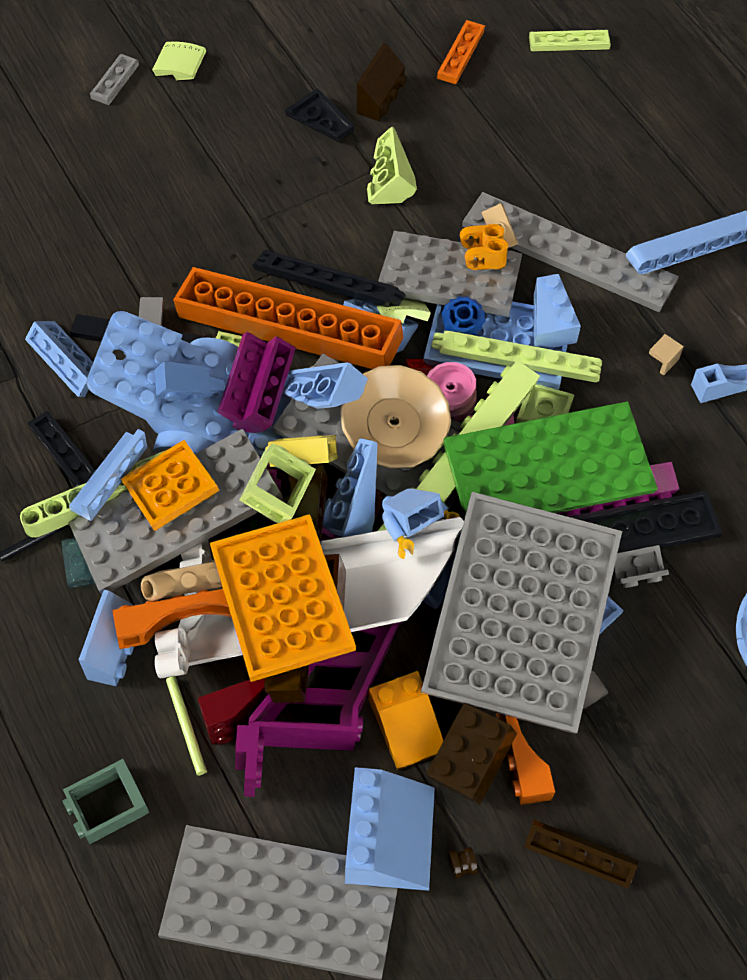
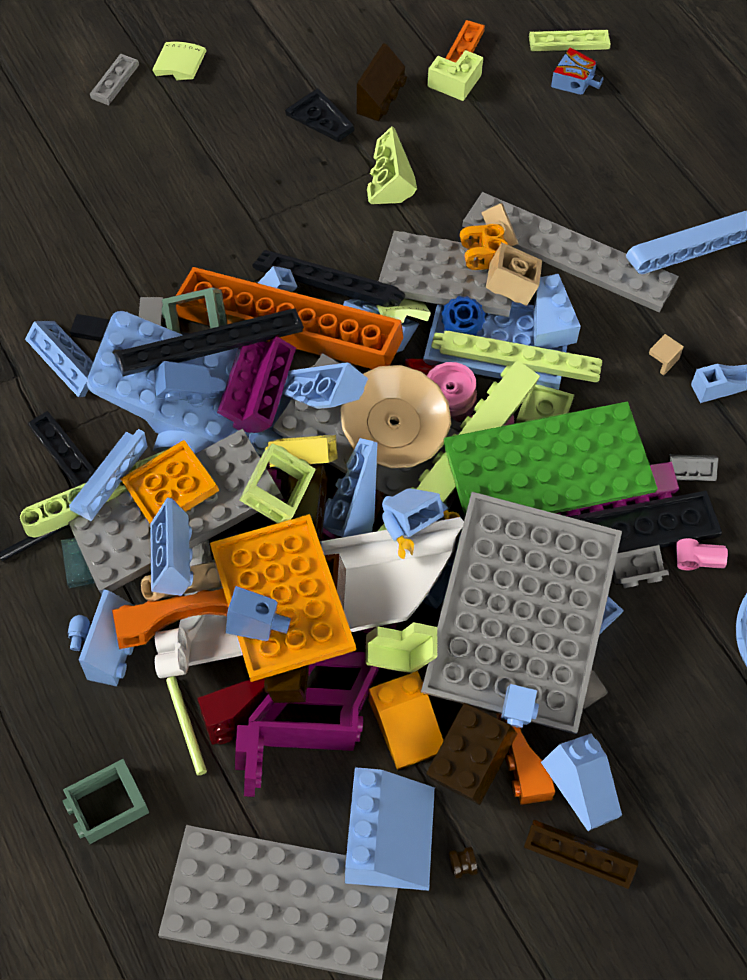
none -> light blue cylinder [68,615,90,651]
none -> black tile [115,308,304,376]
none -> light blue slope [150,497,193,596]
none -> sand green window [162,288,227,334]
none -> medium blue torso [226,586,291,641]
none -> light blue brick [258,266,297,292]
none -> yellowish green panel [365,622,437,673]
none -> yellowish green panel [428,50,483,101]
none -> tan brick [486,242,542,306]
none -> light blue brick [501,684,539,728]
none -> light blue slope [541,734,622,831]
none -> medium blue torso [551,48,603,95]
none -> plate [668,454,718,481]
none -> bright pink piece [676,539,728,570]

